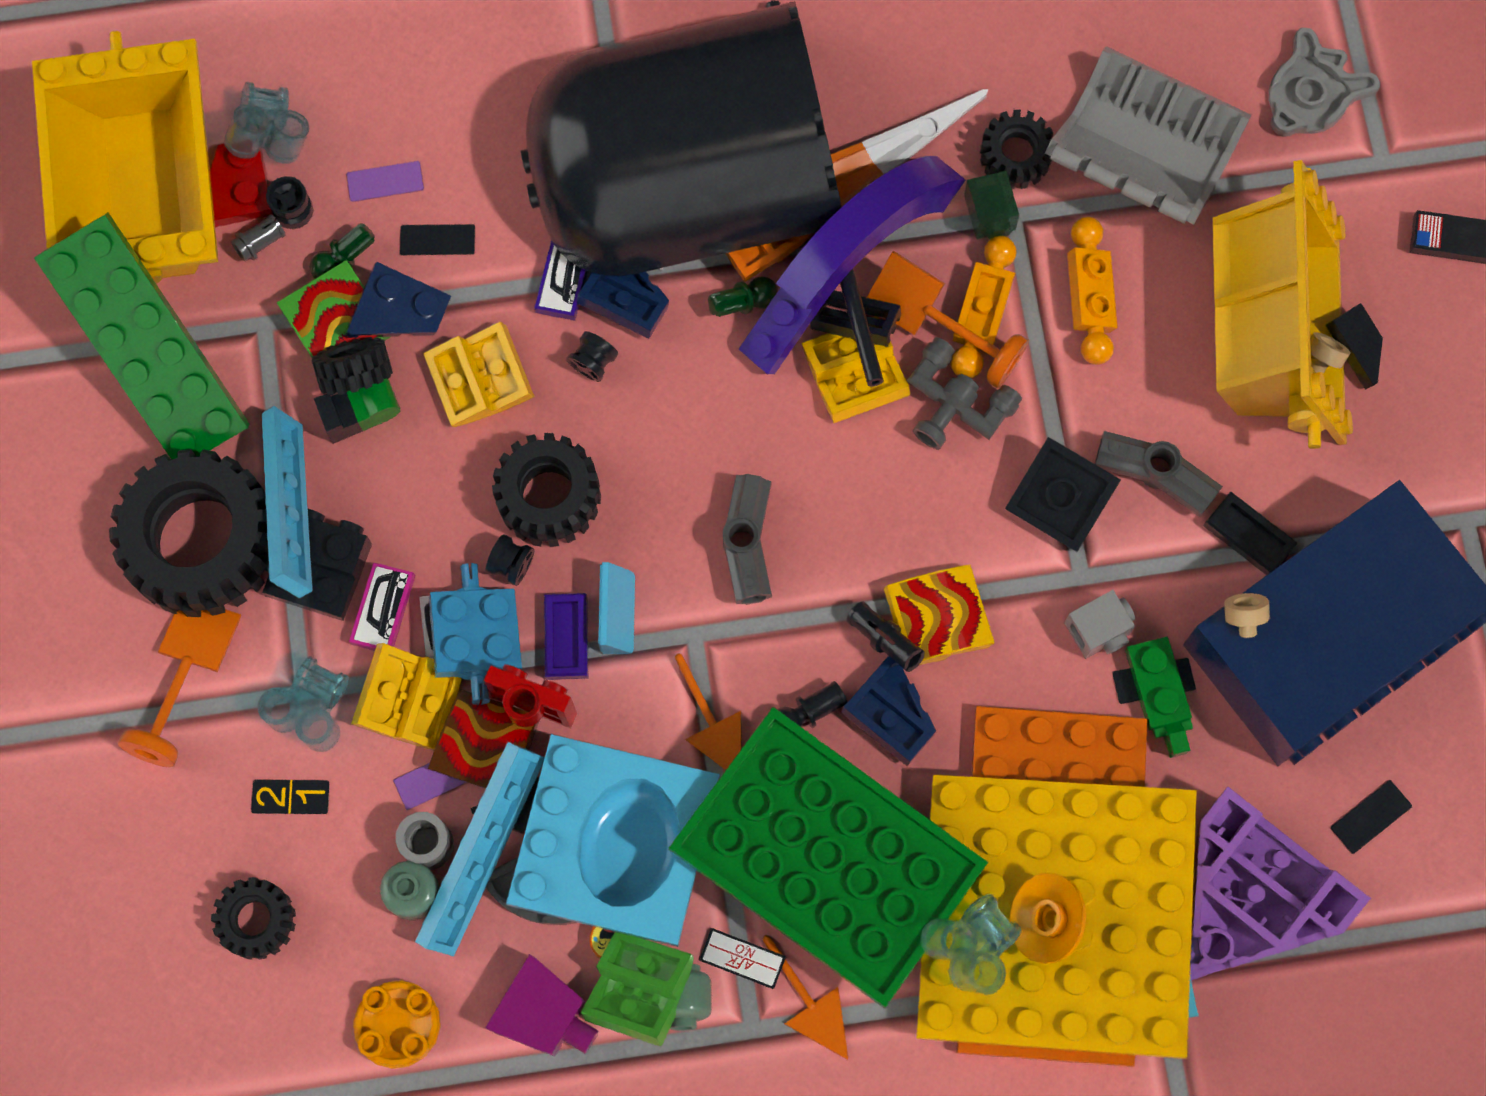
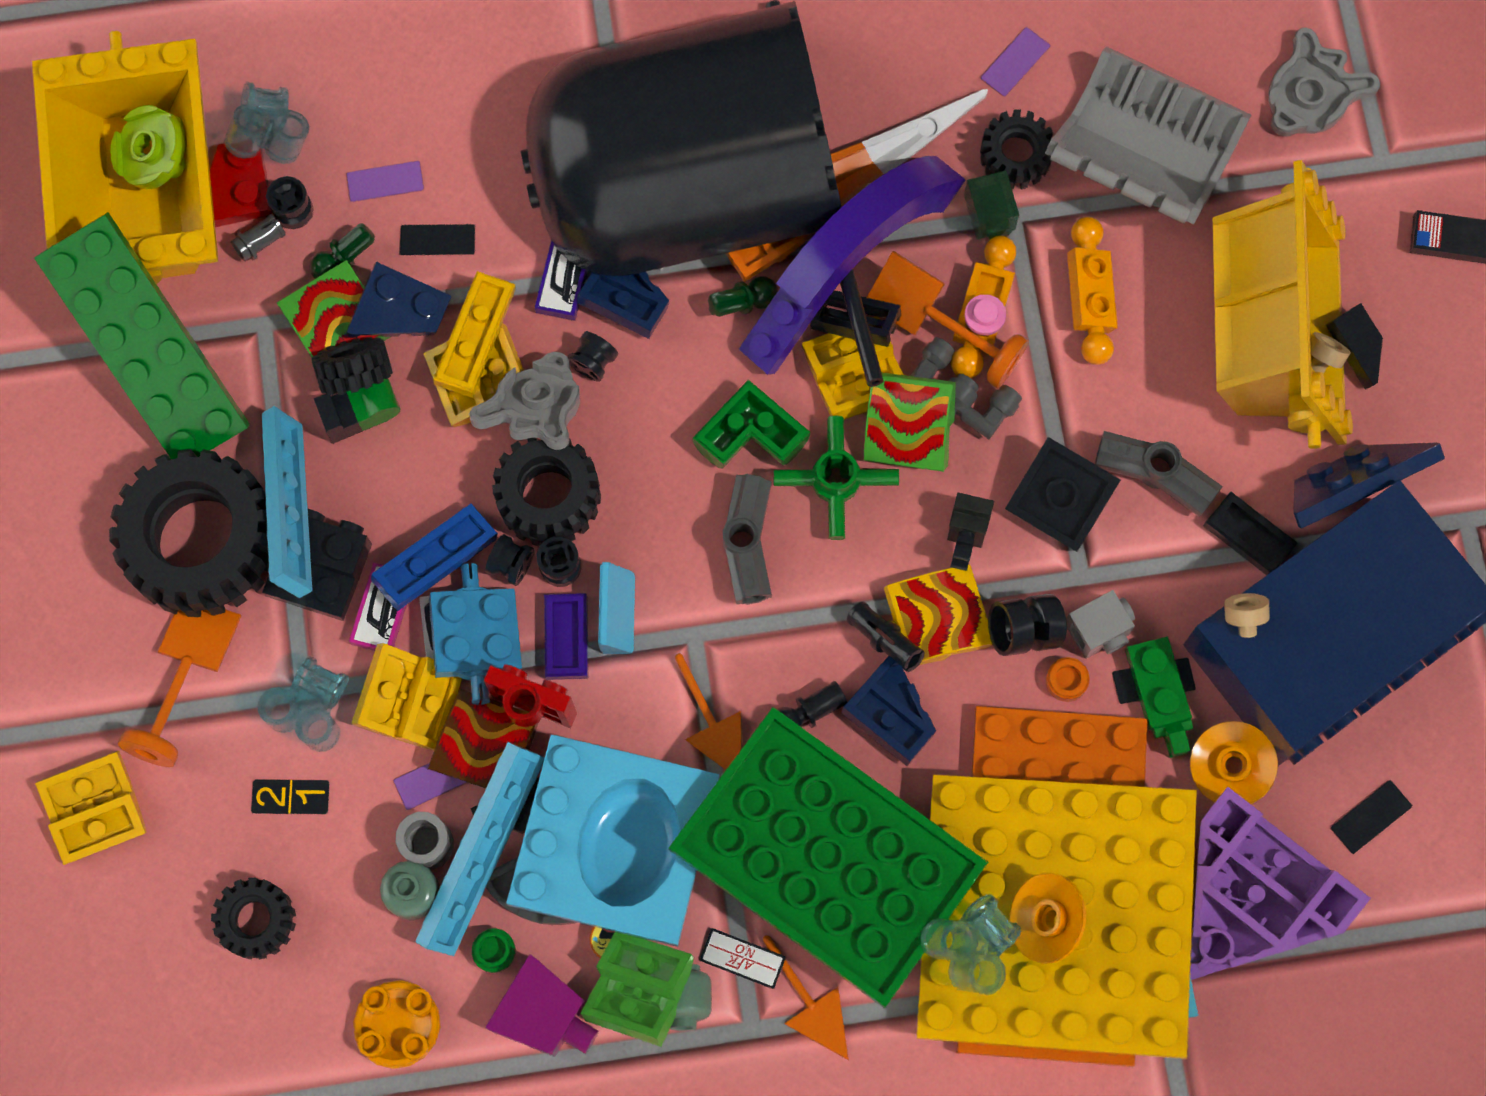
none -> yellow slope [35,750,147,865]
none -> lime plate [110,105,186,189]
none -> blue plate [371,504,498,611]
none -> yellow tile [433,271,516,398]
none -> light grey tile [469,352,580,450]
none -> green plate [472,928,516,973]
none -> black wheel [537,536,581,587]
none -> green brick [693,380,810,469]
none -> green bar [774,416,899,540]
none -> slope [864,372,956,472]
none -> pearl dark grey piece [947,492,994,571]
none -> bright pink plate [964,295,1006,336]
none -> medium lavender sticker [981,27,1050,96]
none -> black wheel [988,594,1067,656]
none -> orange tile [1046,657,1090,702]
none -> light orange dish [1190,721,1278,804]
none -> dark blue wing [1293,442,1445,529]

